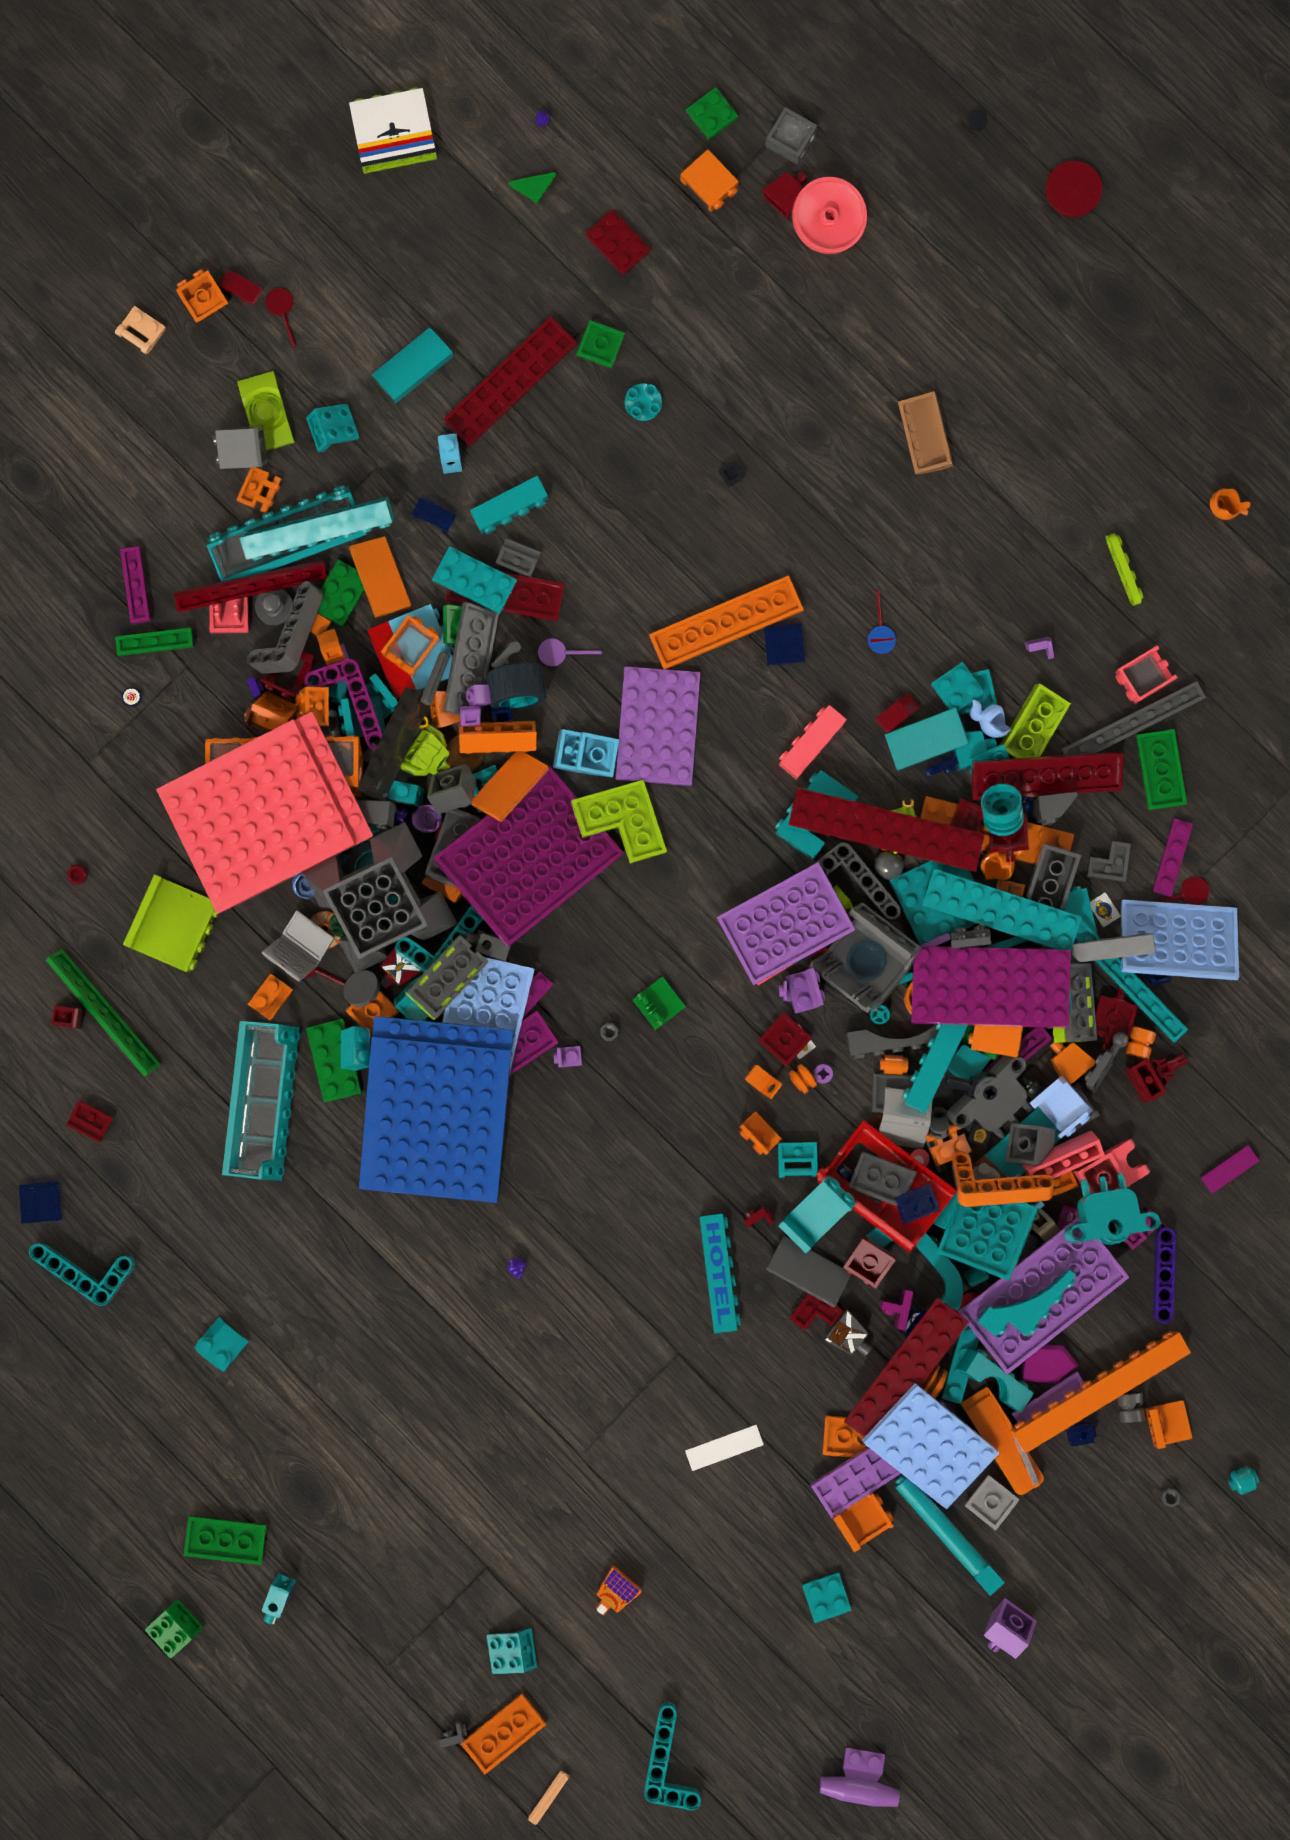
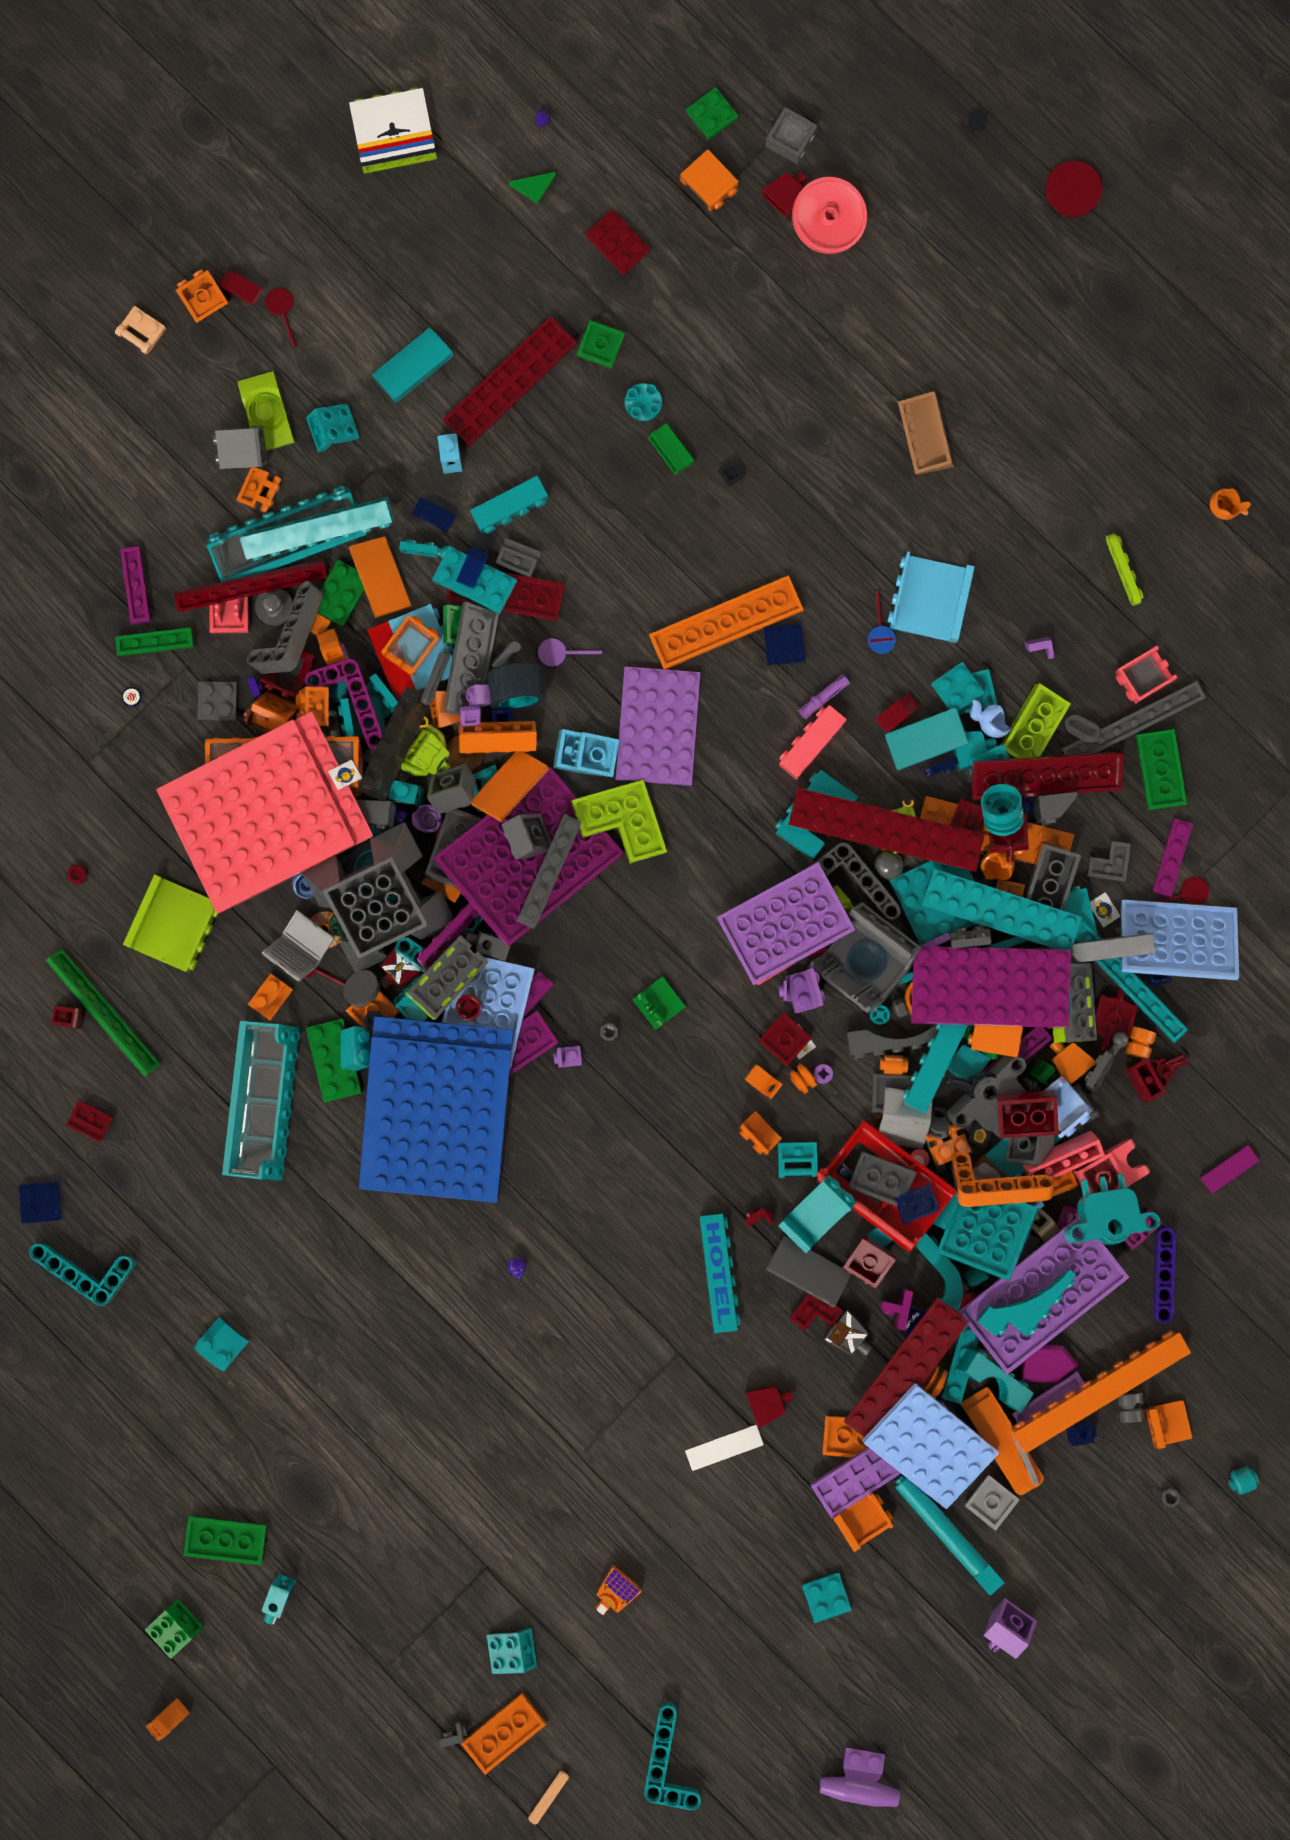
none -> orange tile [145,1698,190,1741]
none -> dark grey plate [197,682,238,721]
none -> white sticker [328,760,362,790]
none -> black tile [364,1011,383,1030]
none -> teal plate [399,539,453,559]
none -> magenta plate [417,903,479,970]
none -> dark red wheel [455,994,482,1021]
none -> clear blue tile [456,546,489,589]
none -> dark grey slope [502,814,551,860]
none -> dark grey arch [516,814,582,929]
none -> green piece [648,423,694,476]
none -> dark red torso [745,1385,794,1428]
none -> medium lavender pin [798,674,850,719]
none -> medium azure panel [888,551,974,643]
none -> dark grey tile [893,998,908,1018]
none -> dark red slope [996,1090,1059,1139]
none -> green tile [1029,1060,1056,1086]
none -> dark grey tile [1065,715,1101,743]

